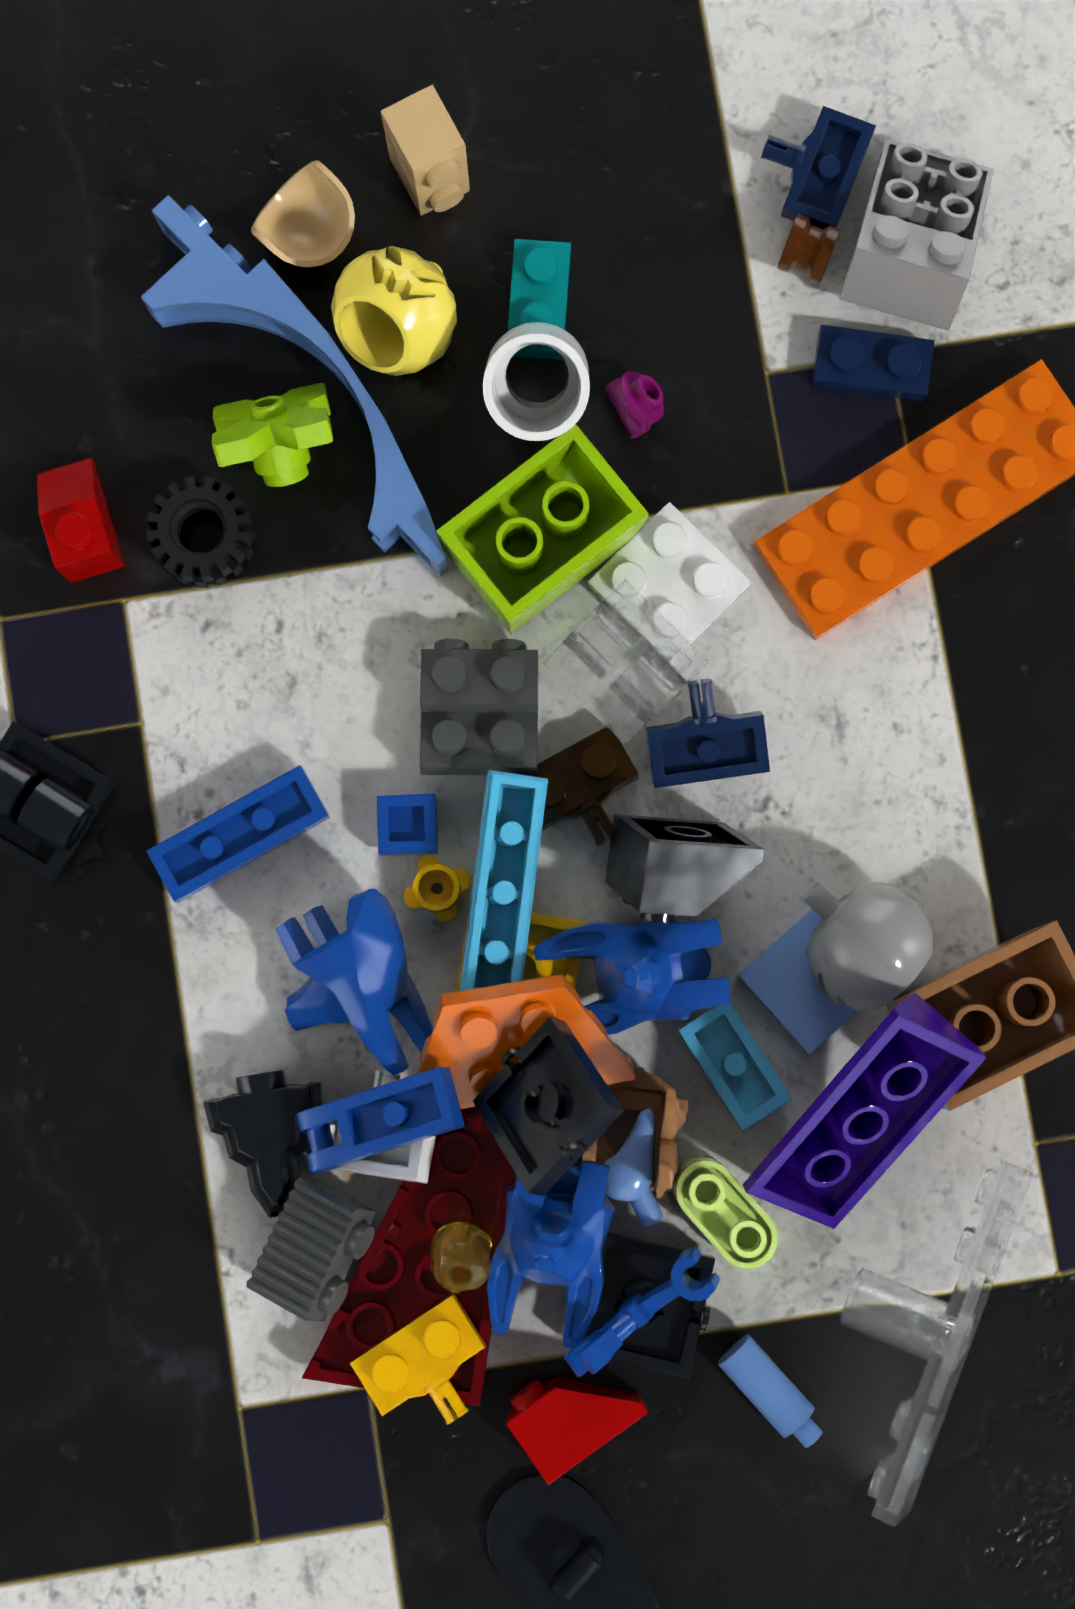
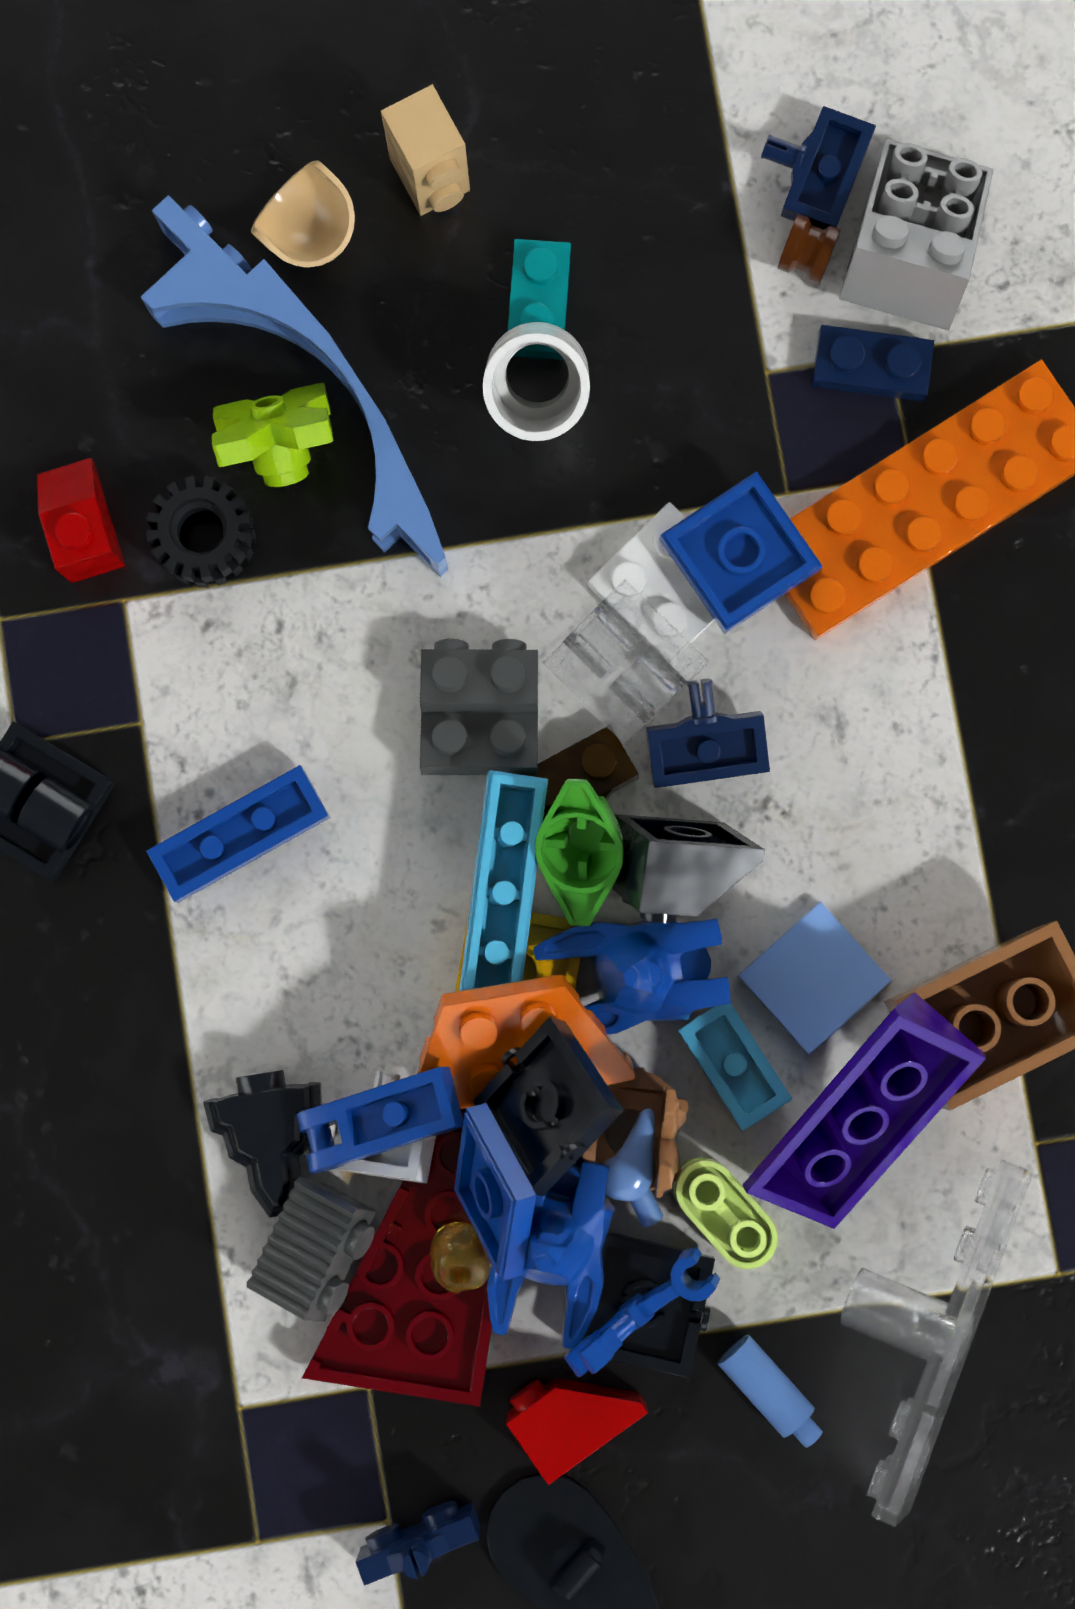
blue piece [275,889,433,1076] -> none
light yellow piece [331,246,457,376] -> none
yellow plate [350,1294,487,1425] -> none
blue plate [377,794,438,856] -> none
yellow plate [403,855,471,922] -> none
lime brick [436,424,649,635] -> none
magenta plate [605,371,664,439] -> none
light grey piece [802,882,934,1011] -> none
none -> dark blue plate [355,1501,481,1586]
none -> blue tile [454,1103,537,1281]
none -> bright green hat [535,779,624,927]
none -> blue tile [659,471,823,634]

